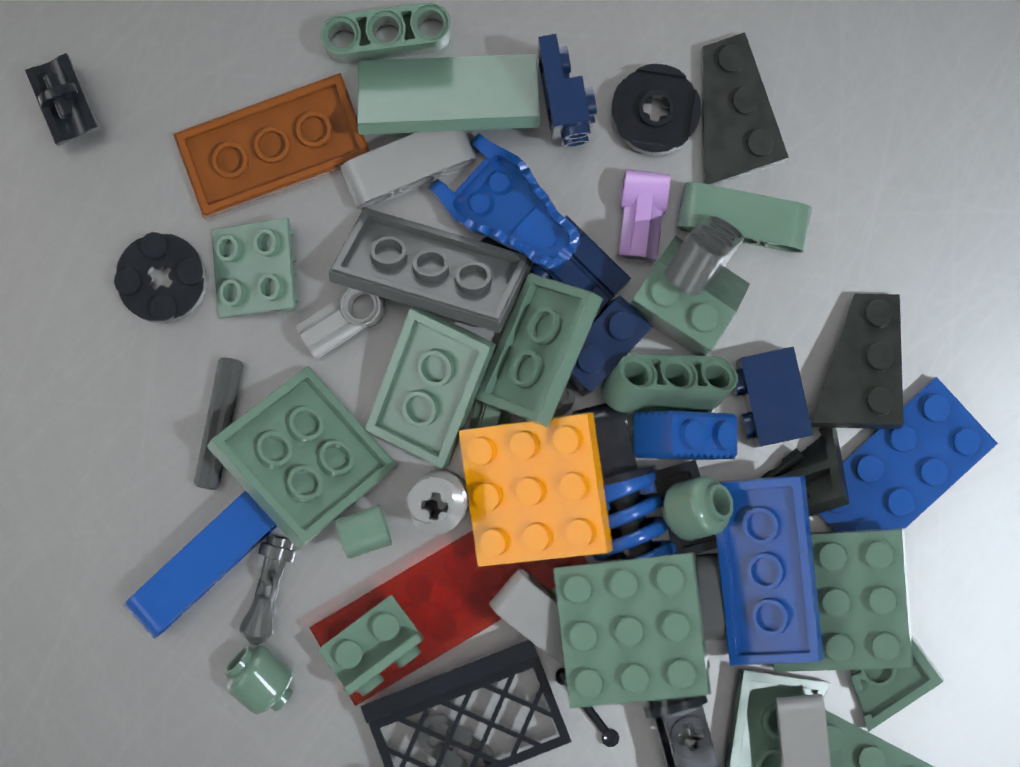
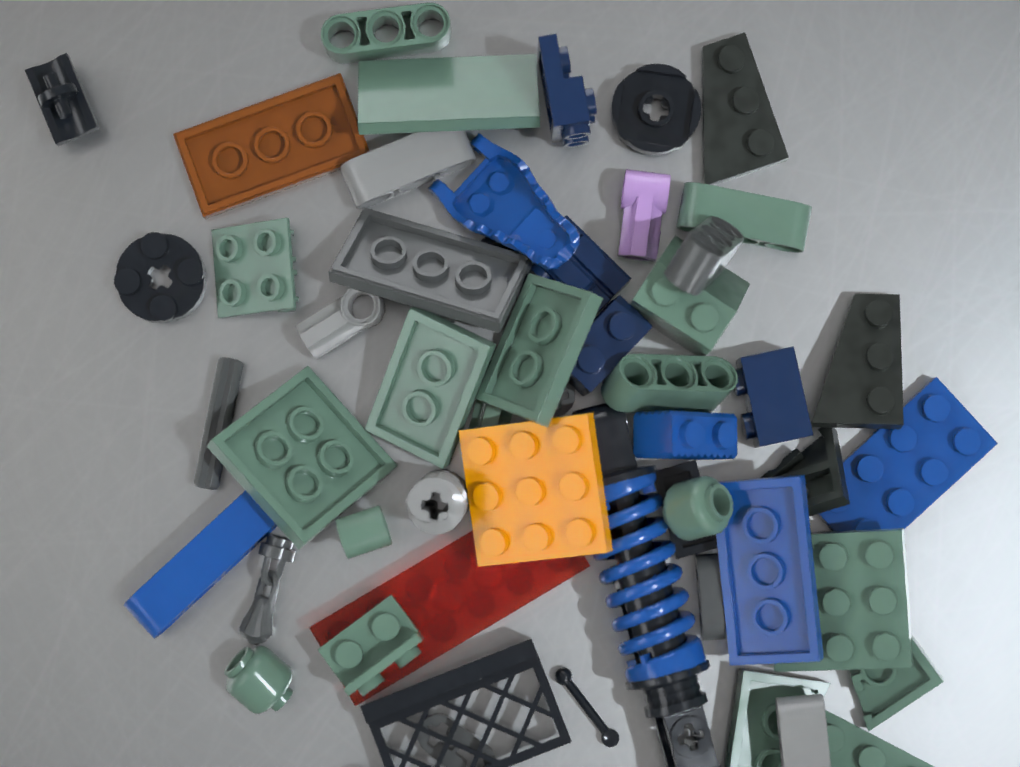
light grey beam [489,568,565,667] -> none
sand green plate [553,552,711,708] -> none

